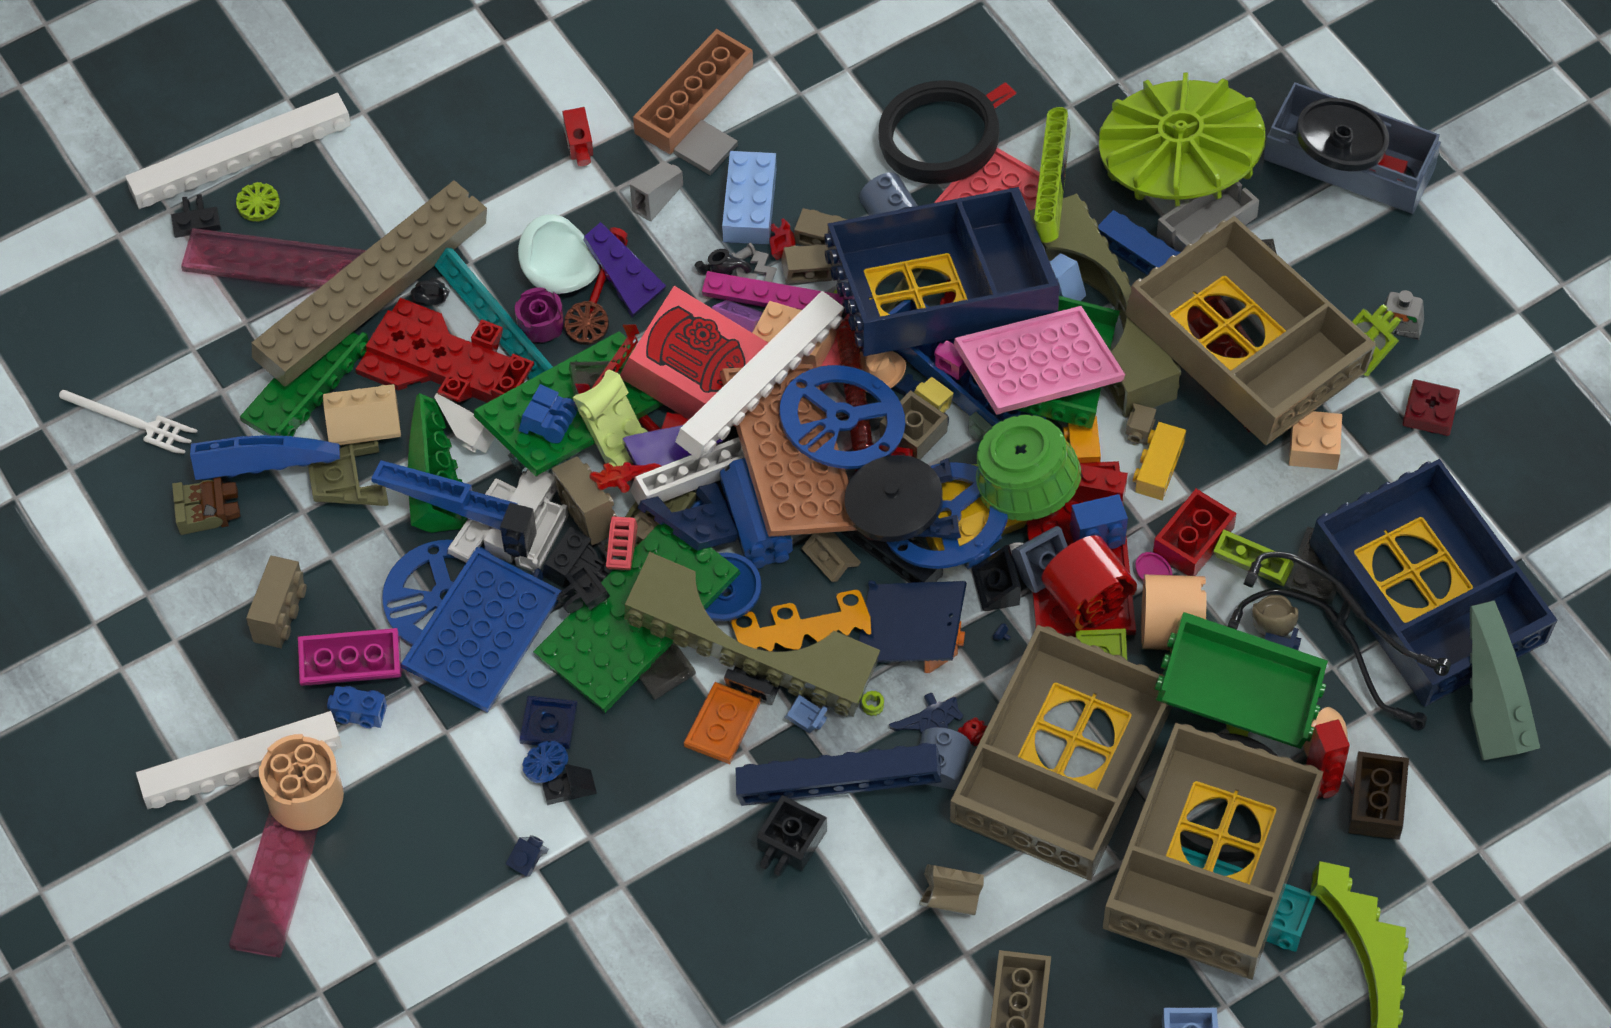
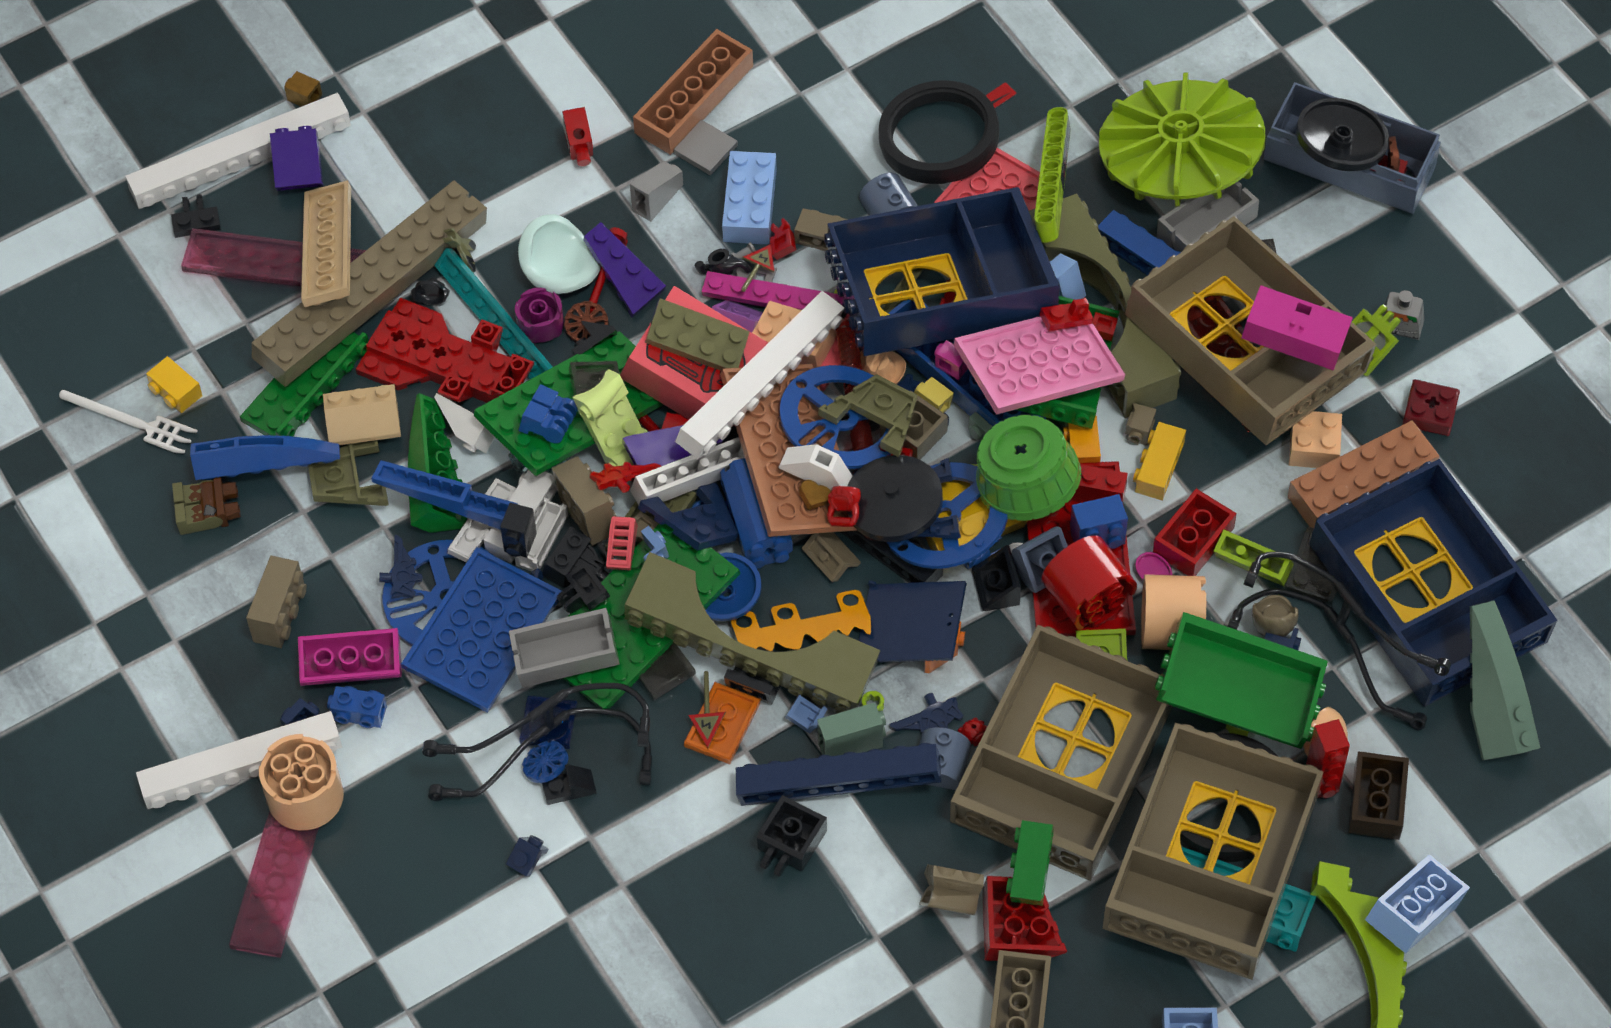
lime wheel [236,182,280,221] -> none
red piece [575,324,640,394] -> none
dark tan brick [781,244,832,284] -> none
dark blue rock [992,623,1011,641] -> none
none -> yellow brick [146,356,203,413]
none -> dark purple brick [270,126,323,191]
none -> dark blue bracket [280,698,320,726]
none -> pearl gold brick [284,71,322,107]
none -> tan plate [301,180,351,307]
none -> dark blue piece [379,535,423,599]
none -> black bar [422,683,652,801]
none -> olive piece [443,228,476,272]
none -> light grey piece [509,608,620,687]
none -> black slope [572,321,617,355]
none -> medium blue bracket [641,526,669,561]
none -> olive plate [645,298,750,371]
none -> piece [688,671,726,748]
none -> piece [741,245,774,292]
none -> white slope [778,444,853,491]
none -> pearl gold tile [799,480,830,510]
none -> sand green brick [817,702,886,756]
none -> olive wing [818,374,918,457]
none -> red piece [827,486,861,527]
none -> red wedge [982,876,1067,961]
none -> green brick [1006,820,1054,906]
none -> red hinge [1040,298,1094,332]
none -> red plate [1092,312,1118,341]
none -> dark pink brick [1241,285,1353,371]
none -> nougat brick [1288,420,1440,531]
none -> light blue brick [1365,855,1470,953]
none -> copper wheel [1387,136,1400,180]

